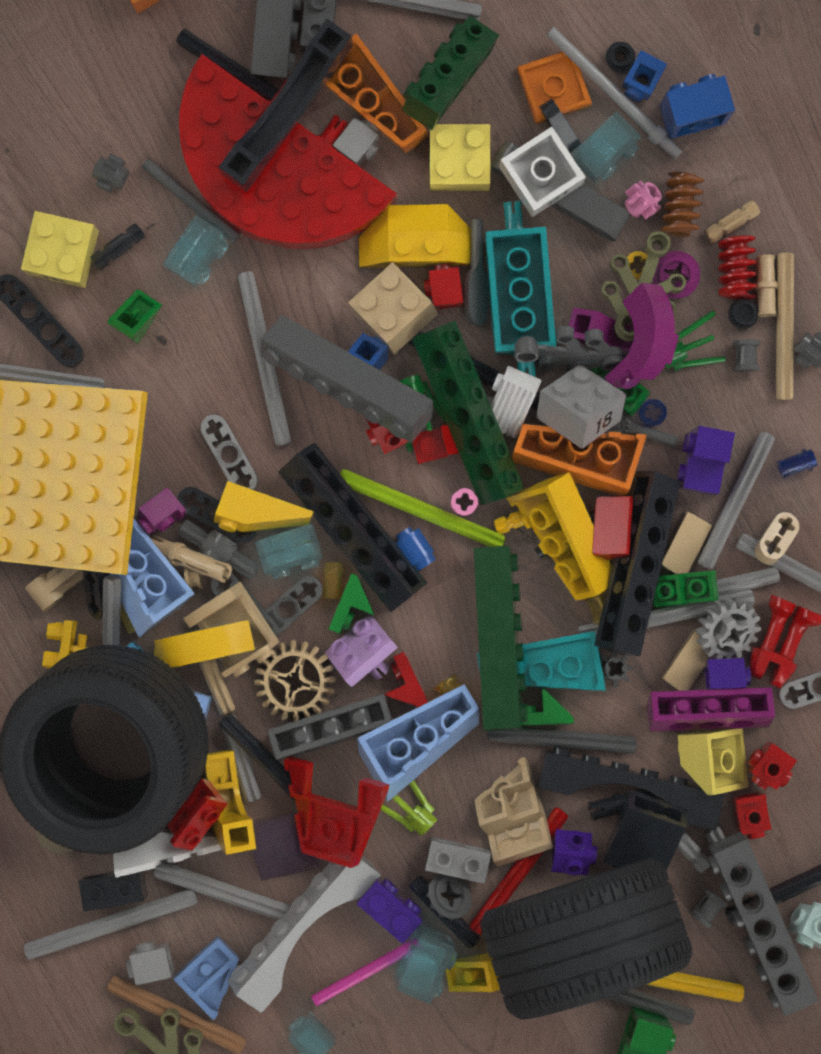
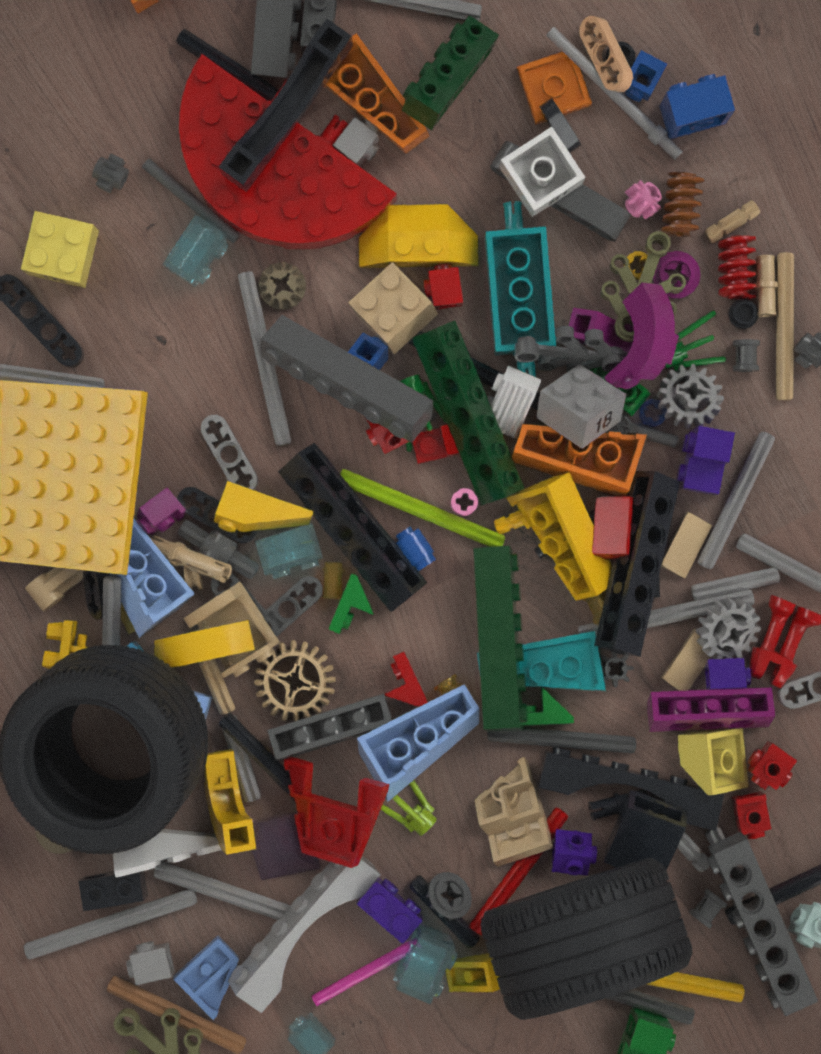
black axle [91,224,145,270] -> none
green slope [107,289,162,344] -> none
red bracket [167,779,228,851] -> none
lavender plate [324,614,398,687] -> none
light grey brick [425,836,491,884] -> none
light yellow brick [430,124,490,191] -> none
dark grey piece [462,219,489,325] -> none
clear light blue brick [572,111,641,184] -> none
green slope [653,570,719,607] -> none
tan beam [755,512,800,565] -> none
clear blue pin [777,449,818,479] -> none
none -> dark tan gear [258,261,306,310]
none -> light nougat beam [579,16,633,92]
none -> light grey gear [657,364,724,429]

